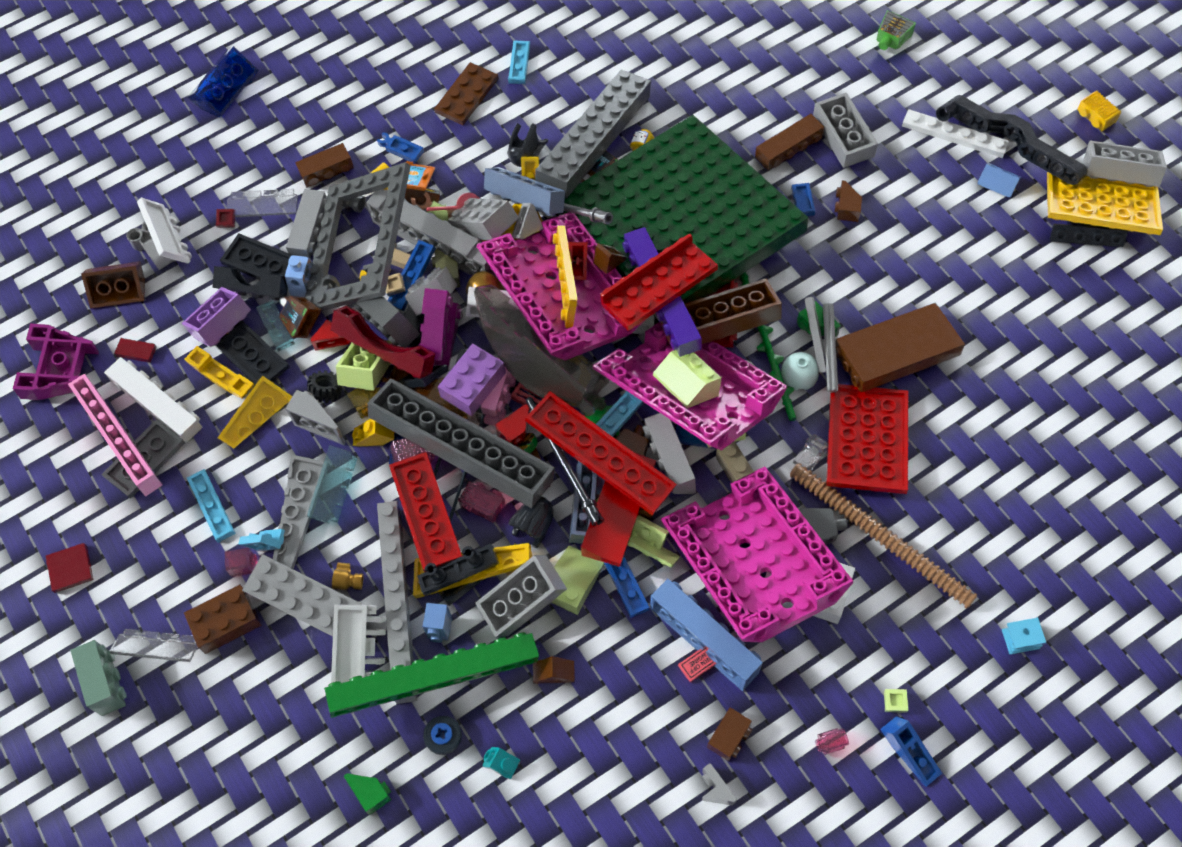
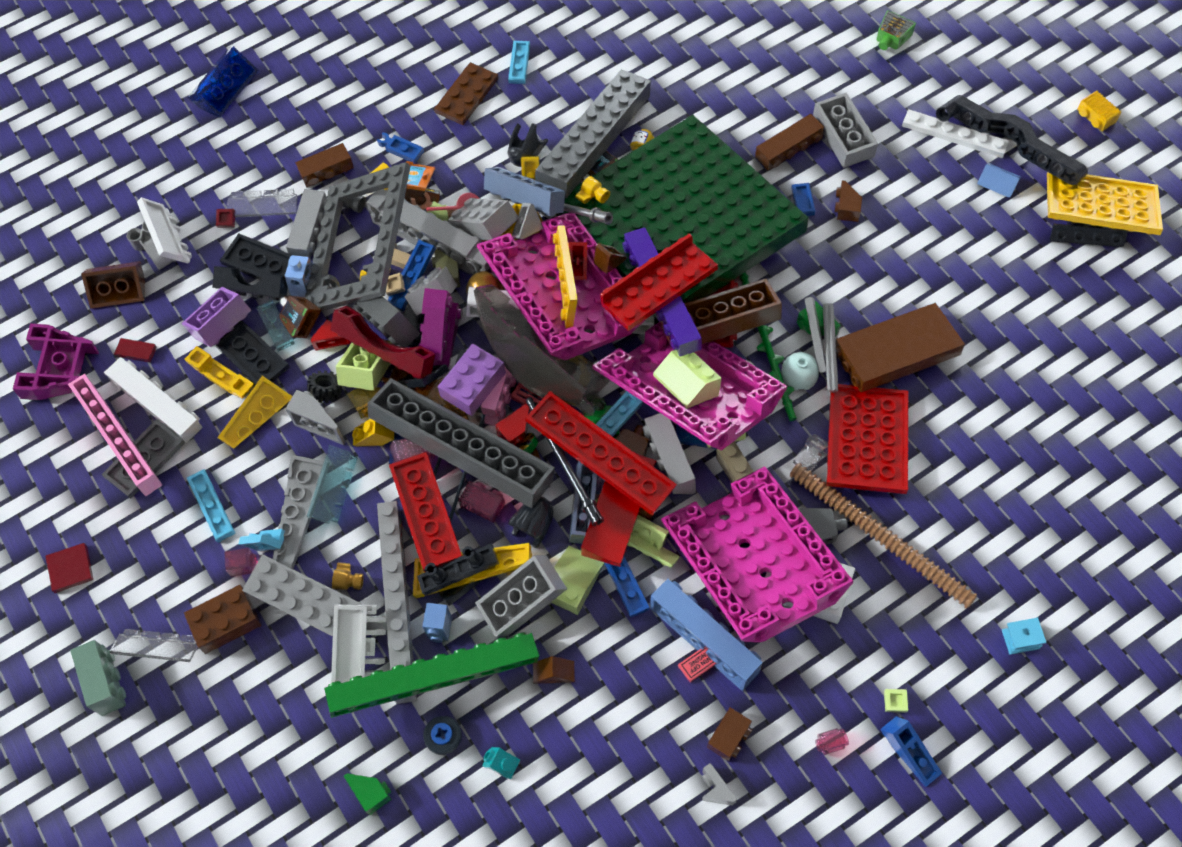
light grey brick [1083,141,1167,187] -> none
none -> yellow piece [576,176,610,204]

